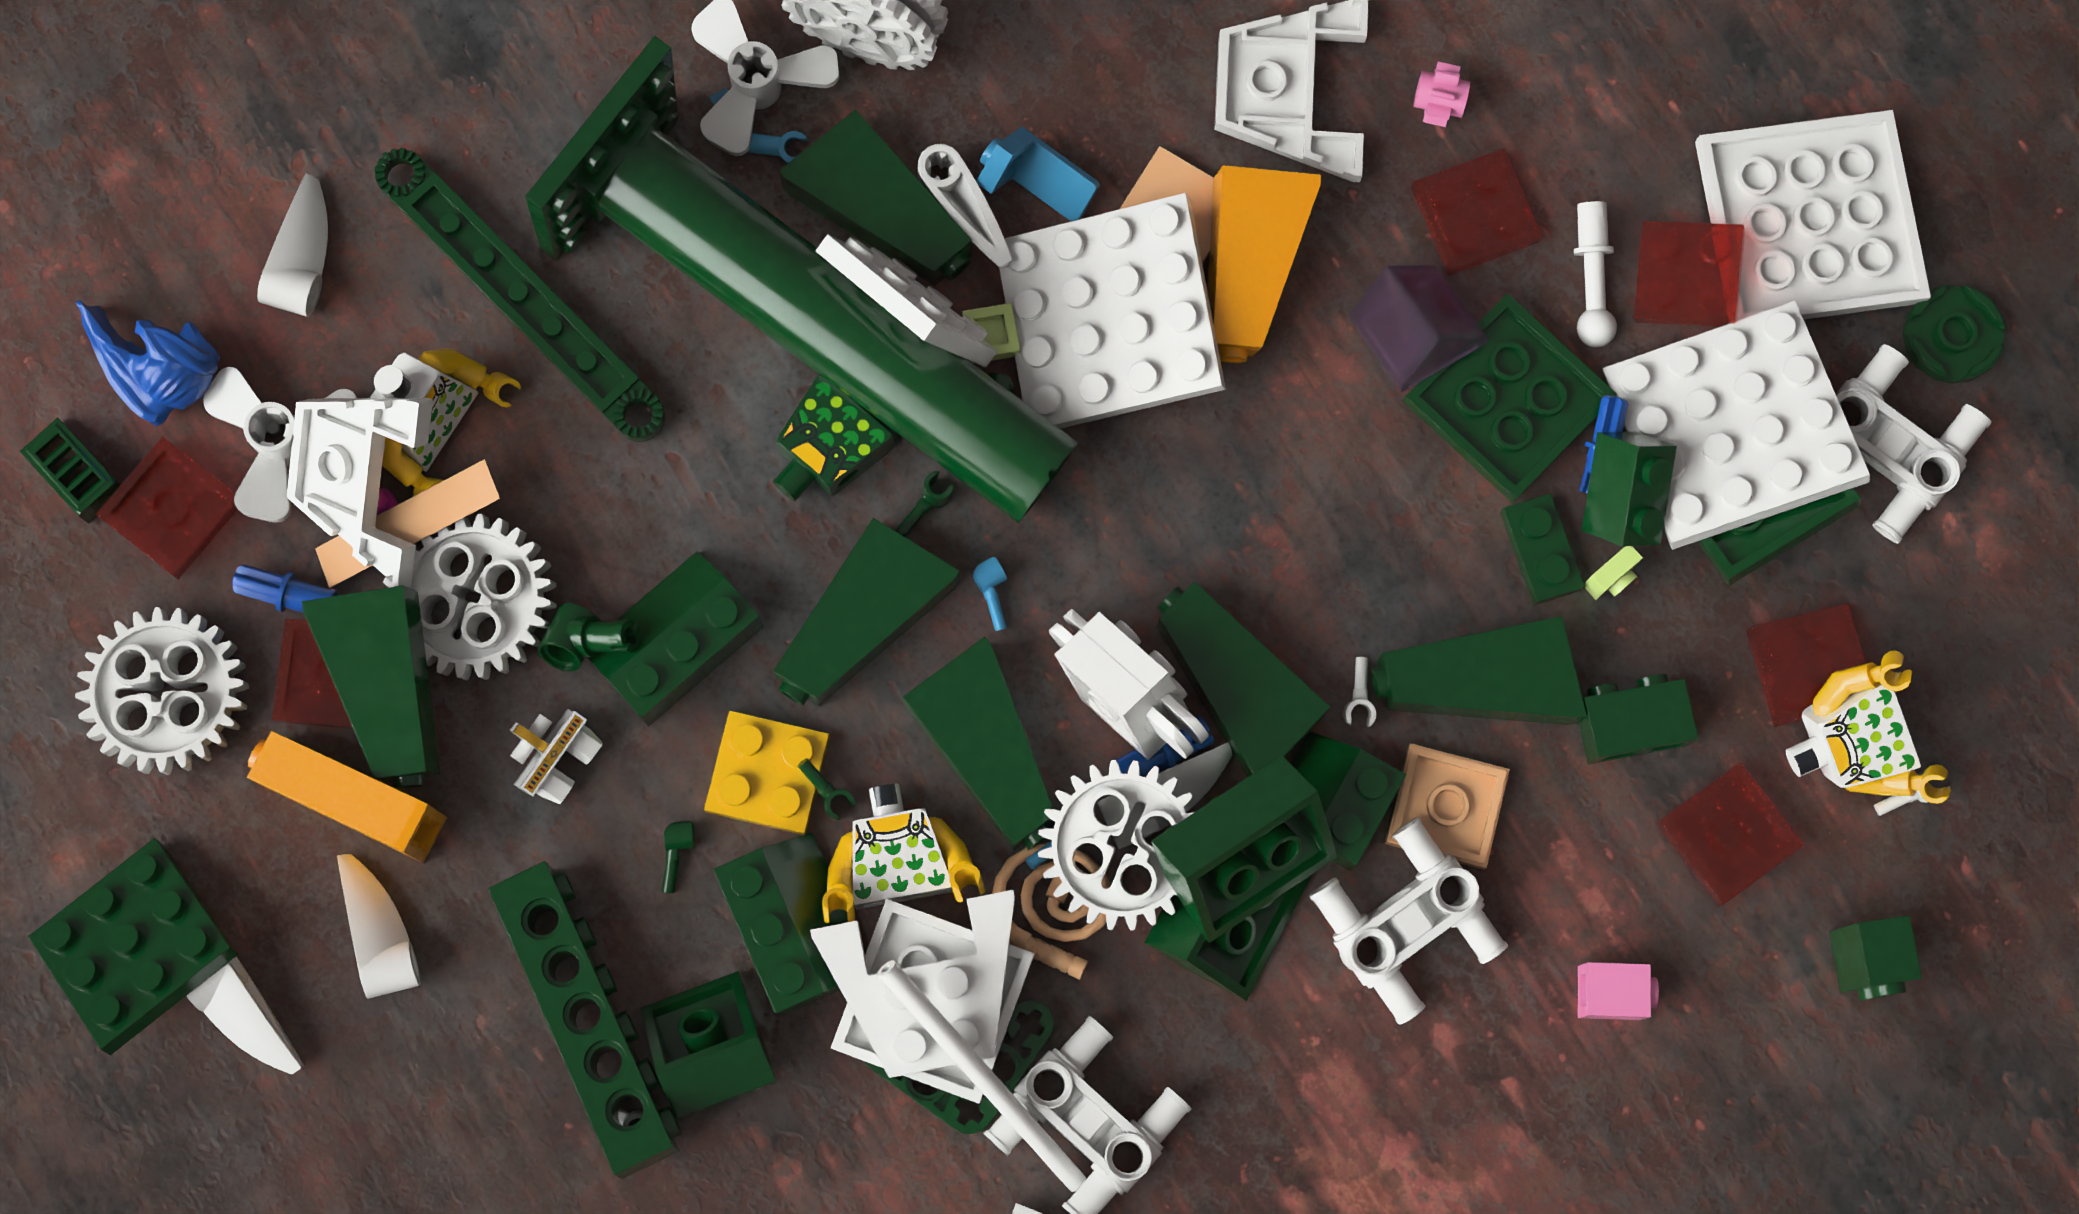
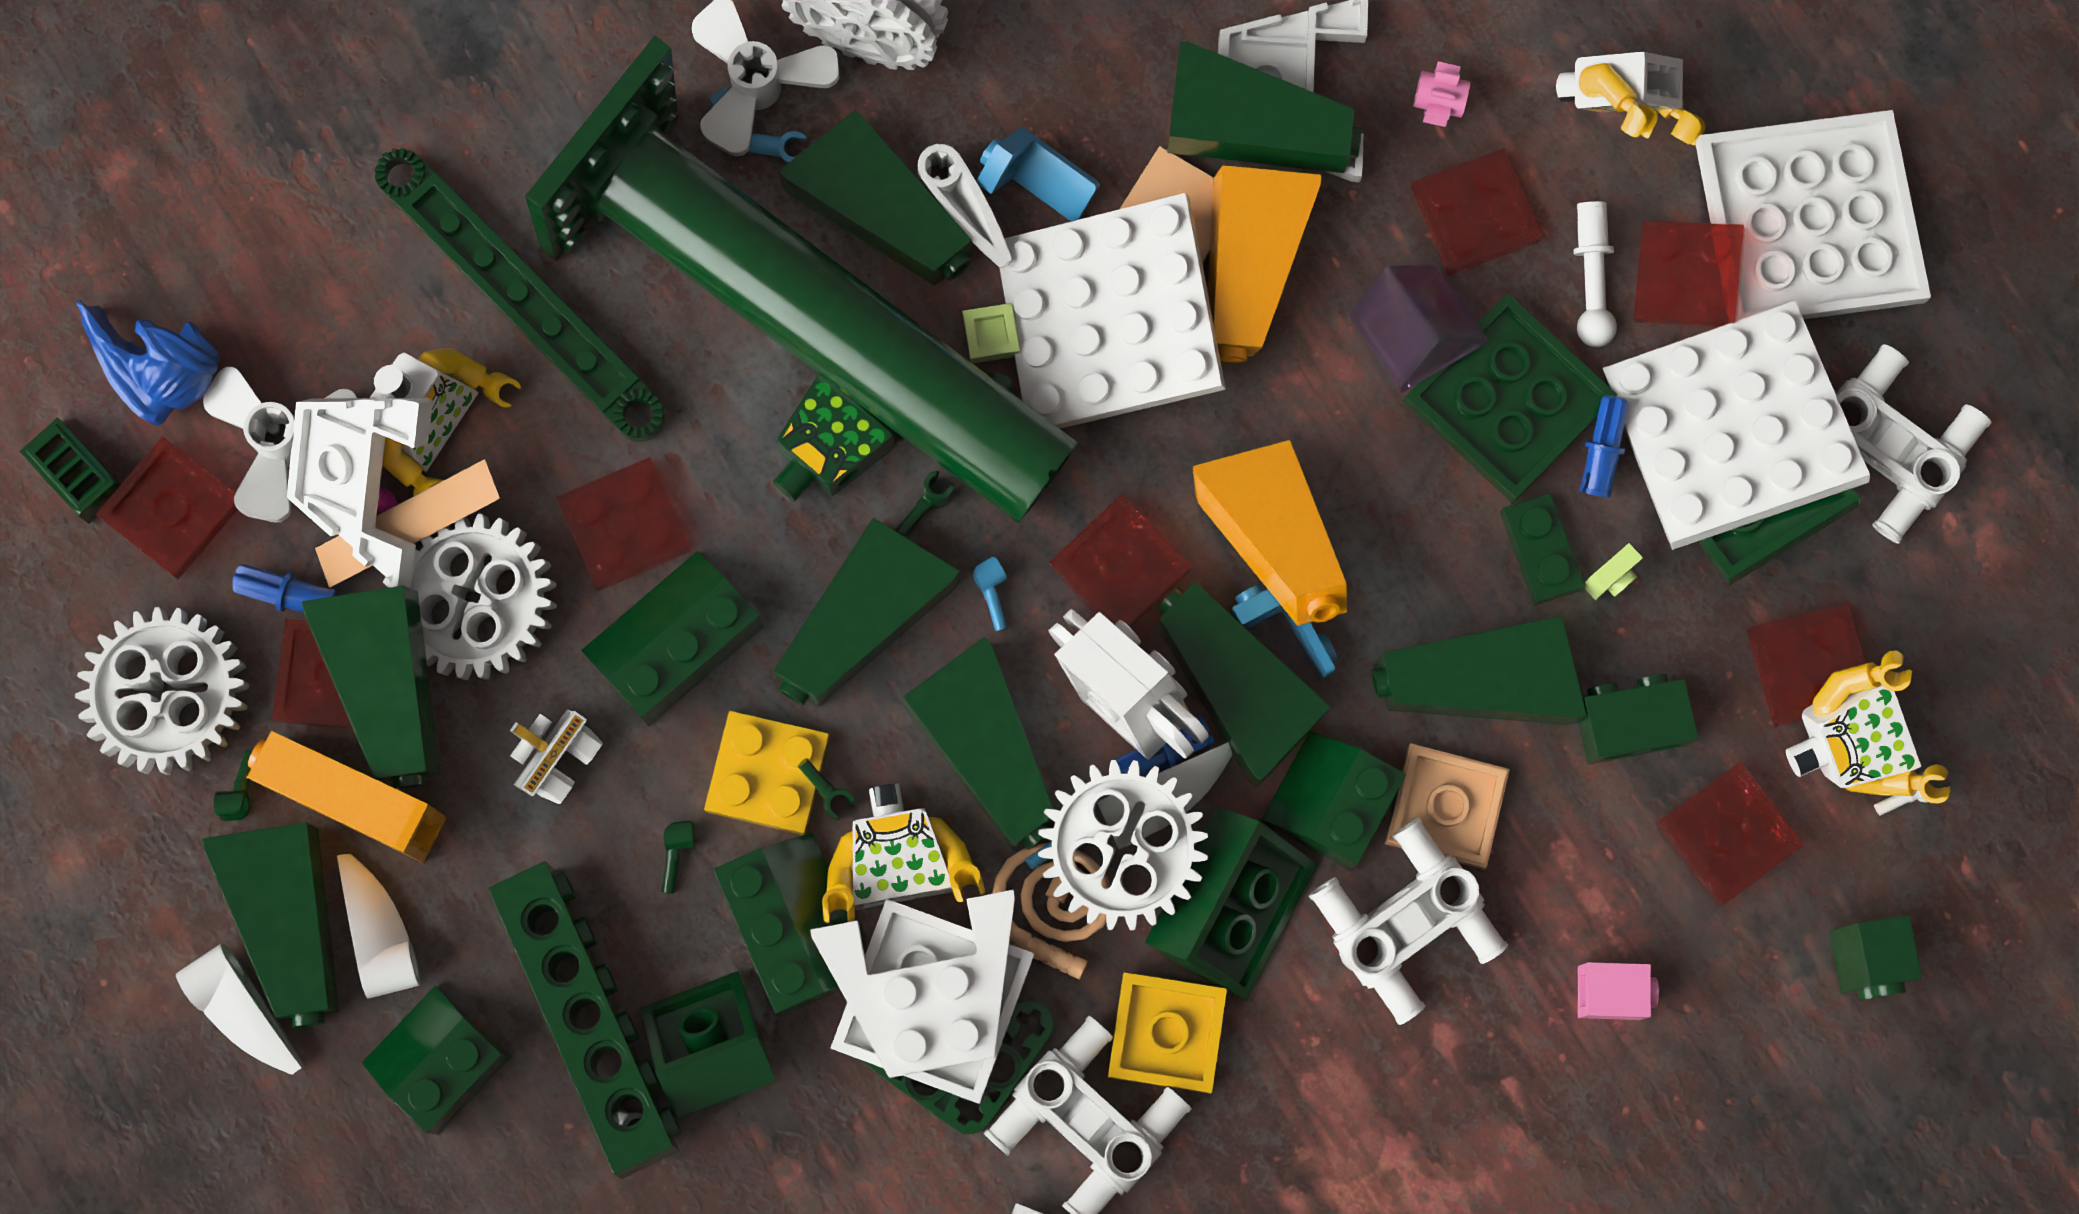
dark green plate [28,838,239,1056] -> none
white piece [257,173,328,317] -> none
dark green pin [538,603,641,672] -> none
white plate [816,234,998,367] -> none
white piece [878,960,1086,1192] -> none
dark green slope [1151,755,1338,943] -> none
white hand [1343,657,1376,727] -> none
dark green brick [1582,431,1677,547] -> none
dark green tile [1903,285,2006,384] -> none
none -> dark green slope [202,822,339,1028]
none -> dark green hand [214,749,253,821]
none -> dark green slope [361,985,511,1135]
none -> clear red plate [556,457,691,591]
none -> clear red plate [1048,494,1193,627]
none -> yellow plate [1108,972,1227,1094]
none -> dark green slope [1167,42,1362,173]
none -> light orange slope [1193,440,1347,626]
none -> dark azure bracket [1230,584,1337,681]
none -> torso [1556,52,1706,145]

